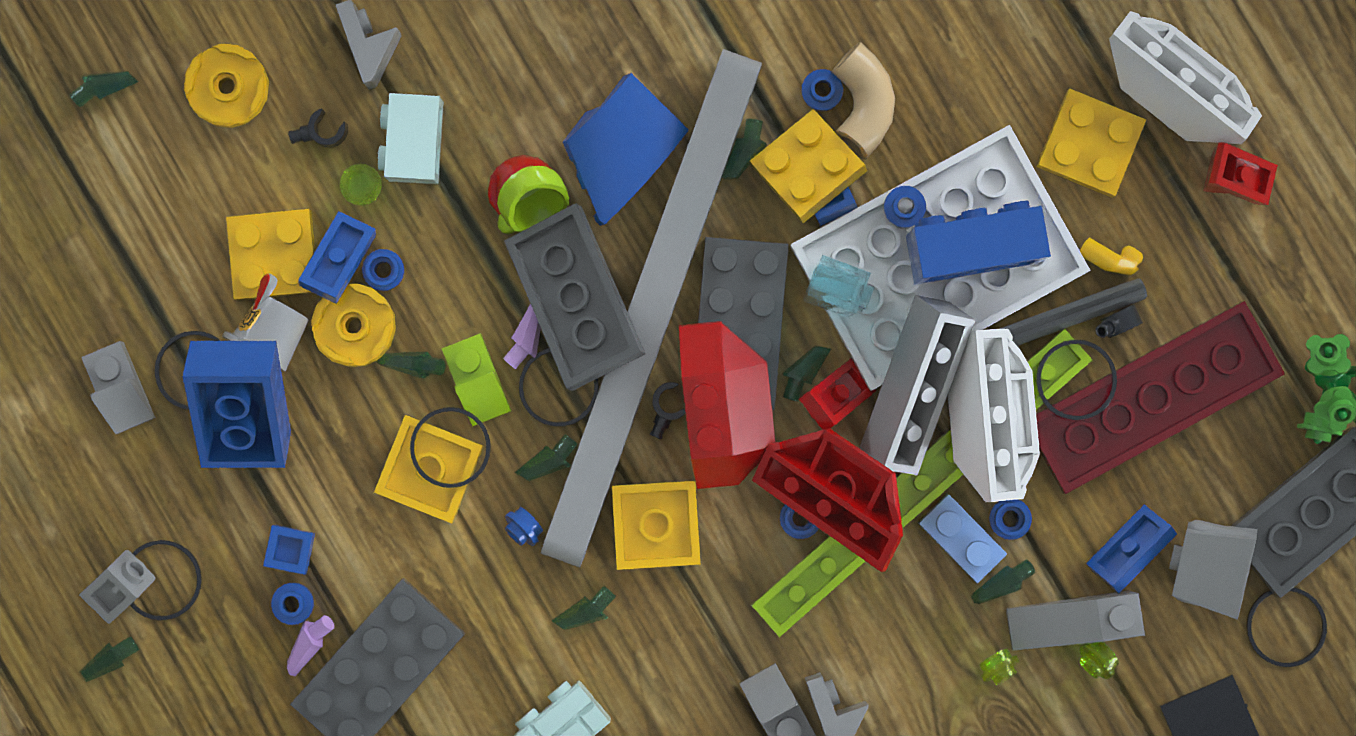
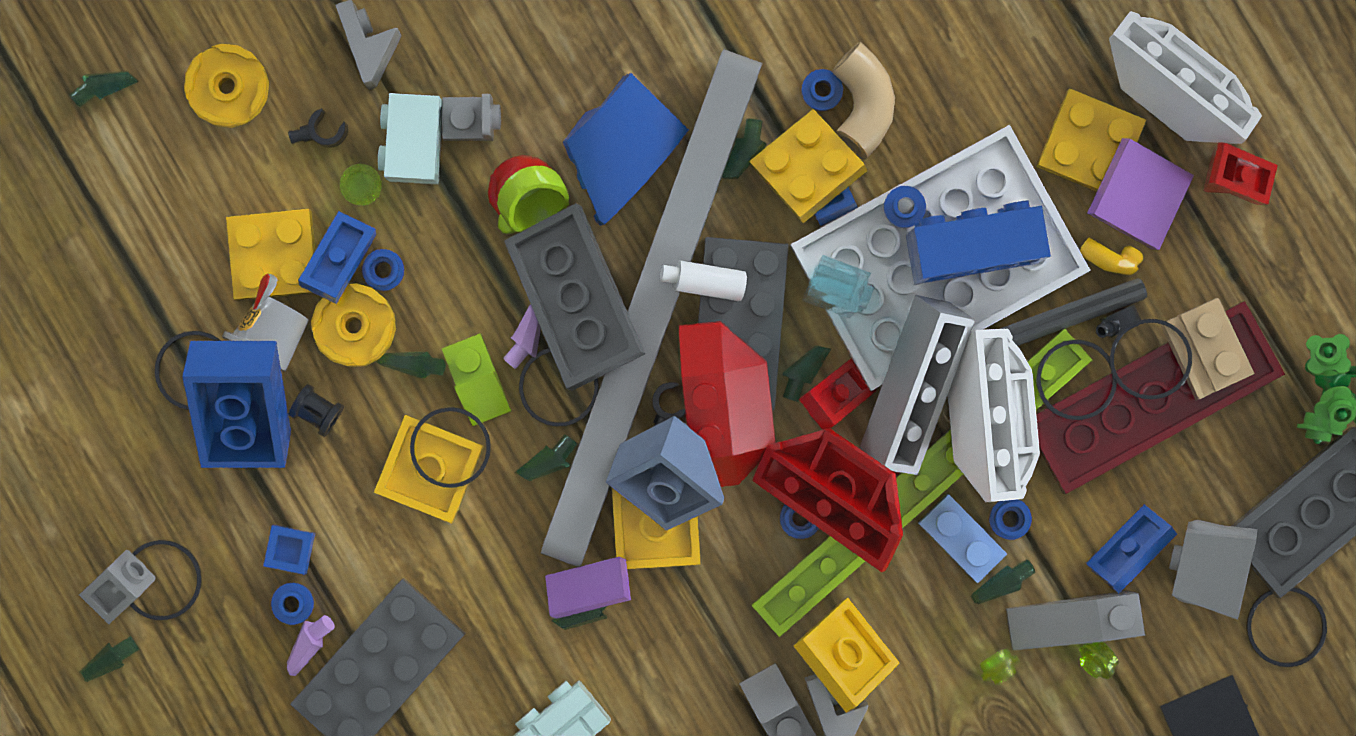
light grey slope [81,341,155,434] -> none
blue plate [505,507,543,546] -> none
none -> black bush [288,384,344,437]
none -> light grey bracket [442,94,501,141]
none -> medium lavender tile [545,557,631,619]
none -> sand blue slope [606,416,724,531]
none -> white cylinder [660,260,747,301]
none -> yellow plate [793,597,899,713]
none -> medium lavender tile [1087,138,1194,250]
none -> black piece [1110,319,1192,399]
none -> tan plate [1160,298,1255,400]

